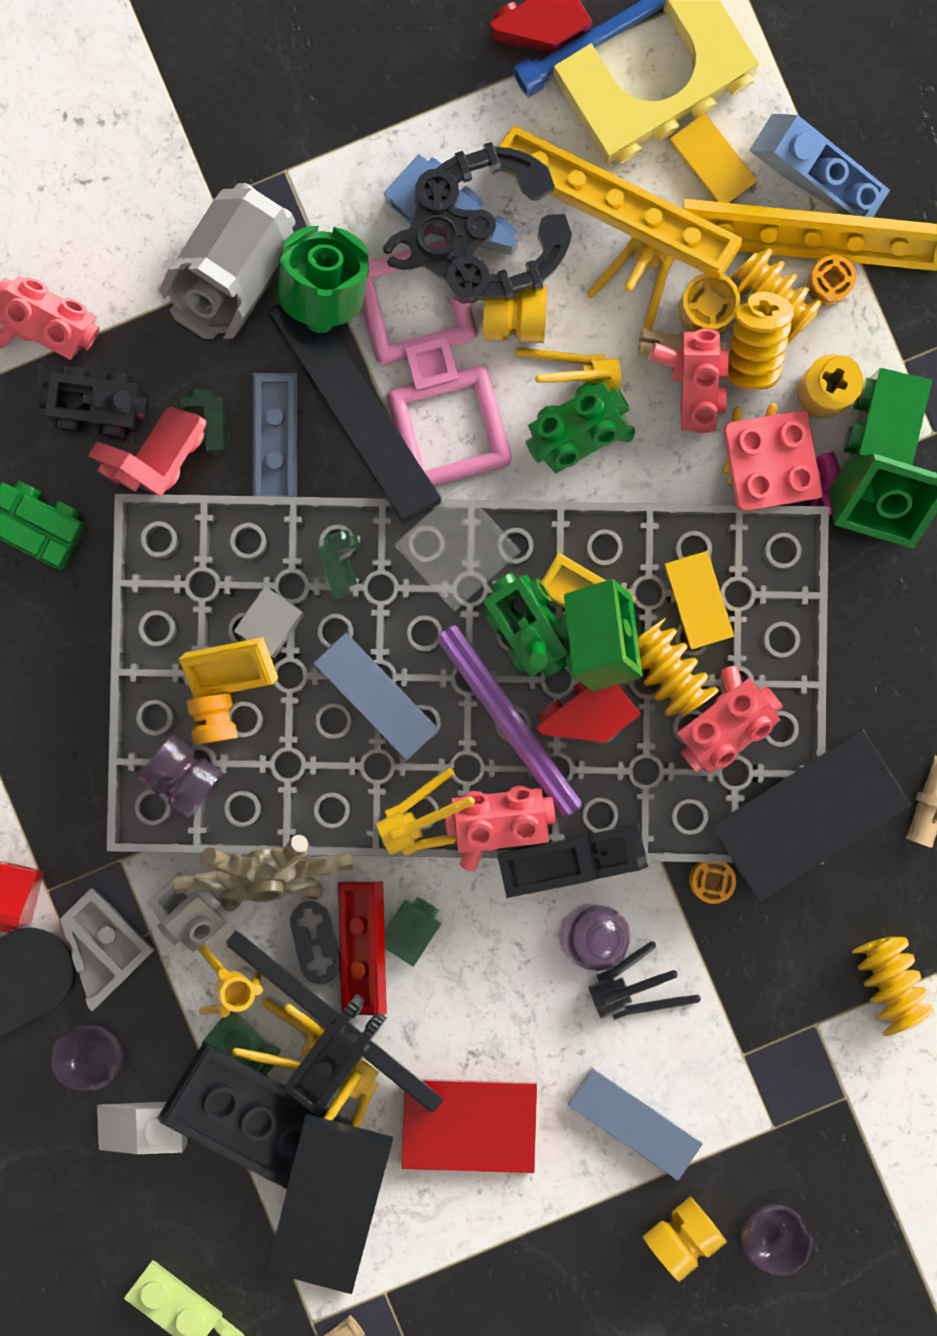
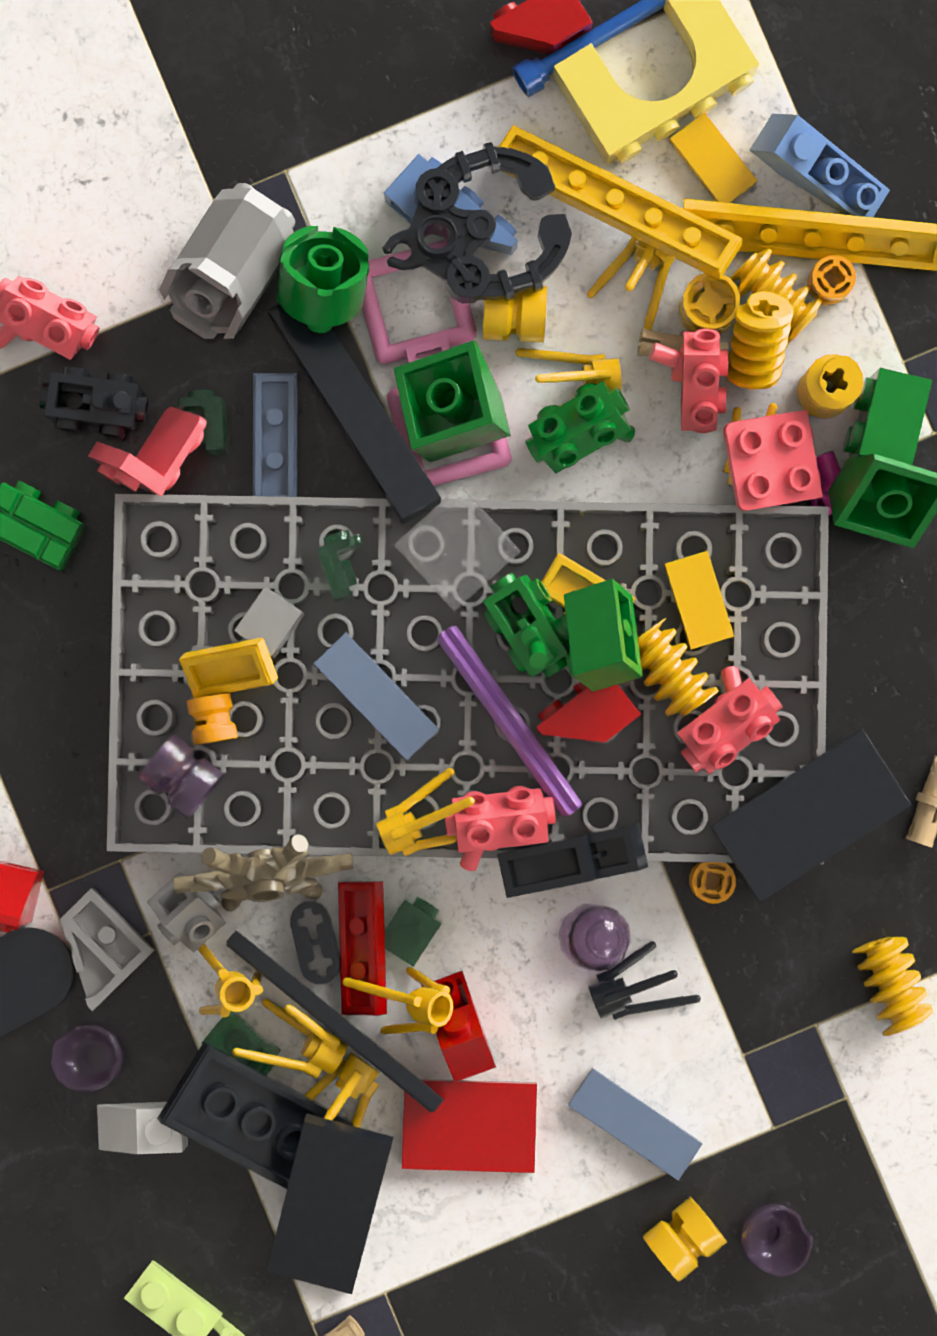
black hinge [283,995,387,1117] -> none
none -> yellow plant [342,967,453,1035]
none -> green slope [393,341,511,463]
none -> red slope [421,971,496,1082]

